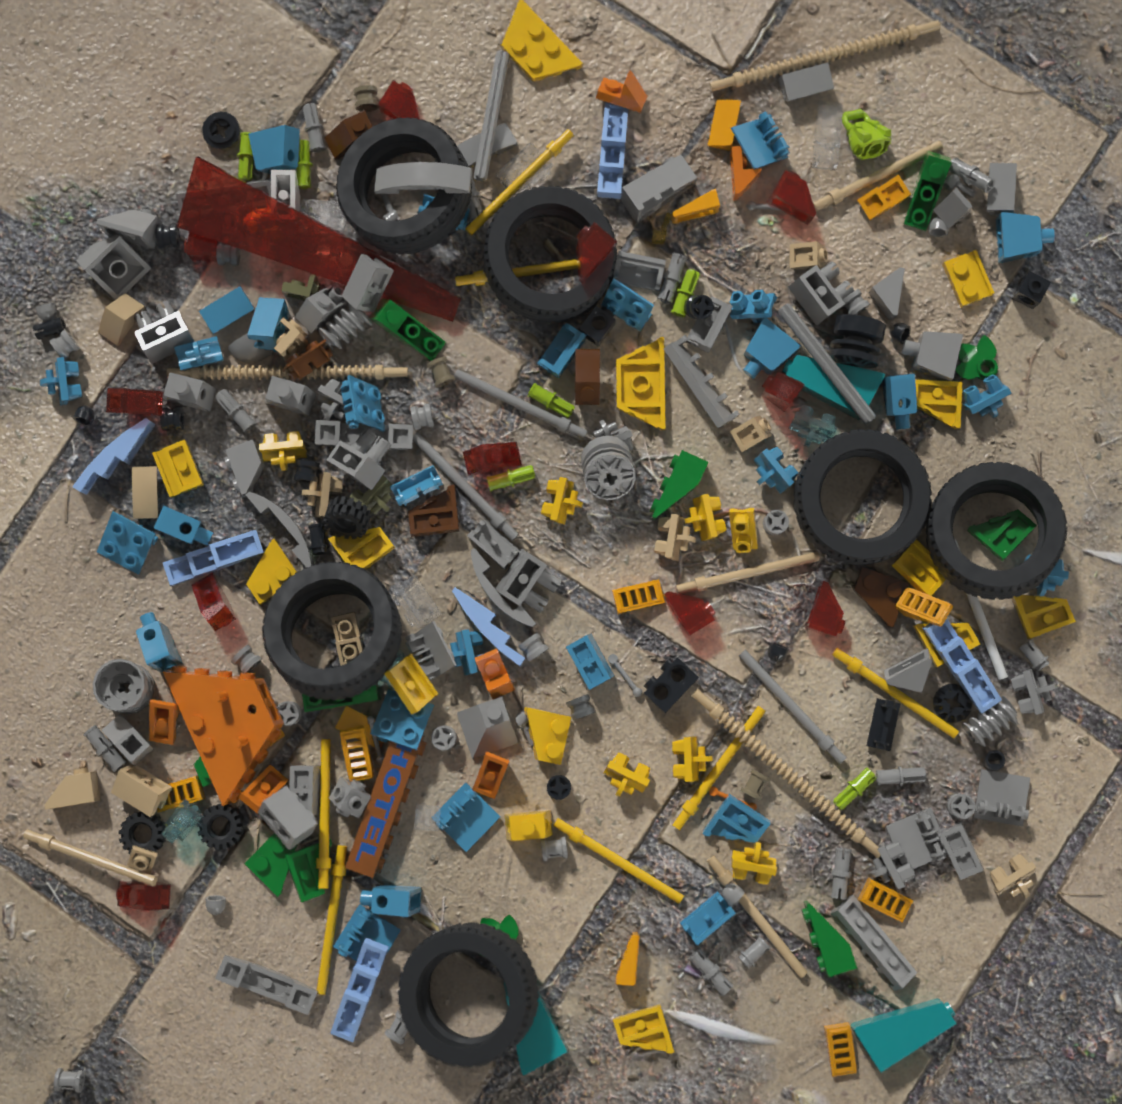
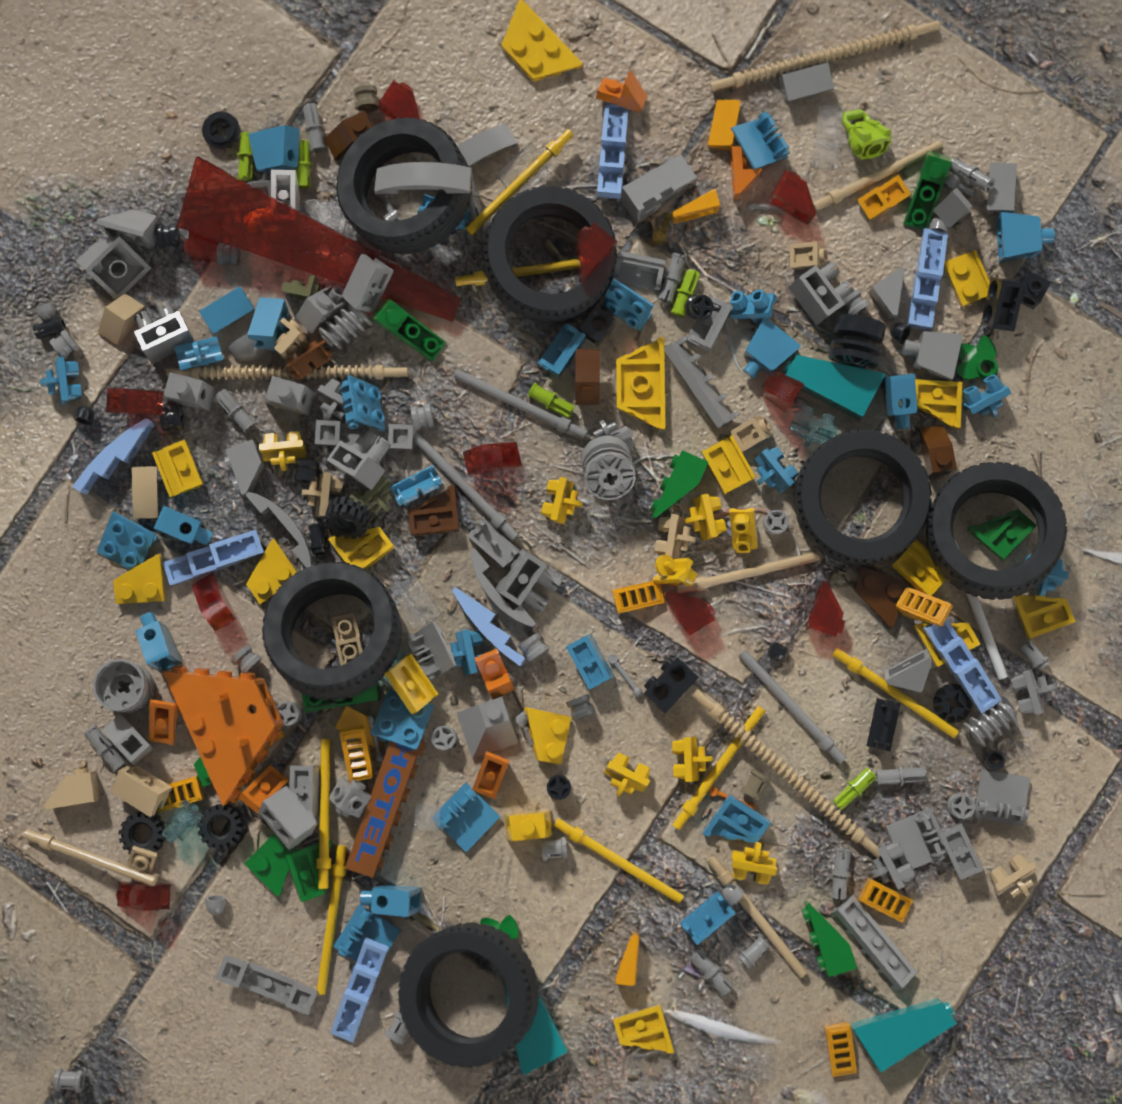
dark tan bush [426,357,455,388] -> none
light grey axle [474,50,509,182] -> none
lime axle [486,465,535,492] -> none
light grey axle [778,304,876,424] -> none
none -> yellow wing [113,554,166,604]
none -> yellow hips [652,555,697,587]
none -> yellow plate [701,435,756,495]
none -> light blue slope [907,228,948,331]
none -> reddish brown slope [919,425,957,476]
none -> black brick [981,277,1025,332]

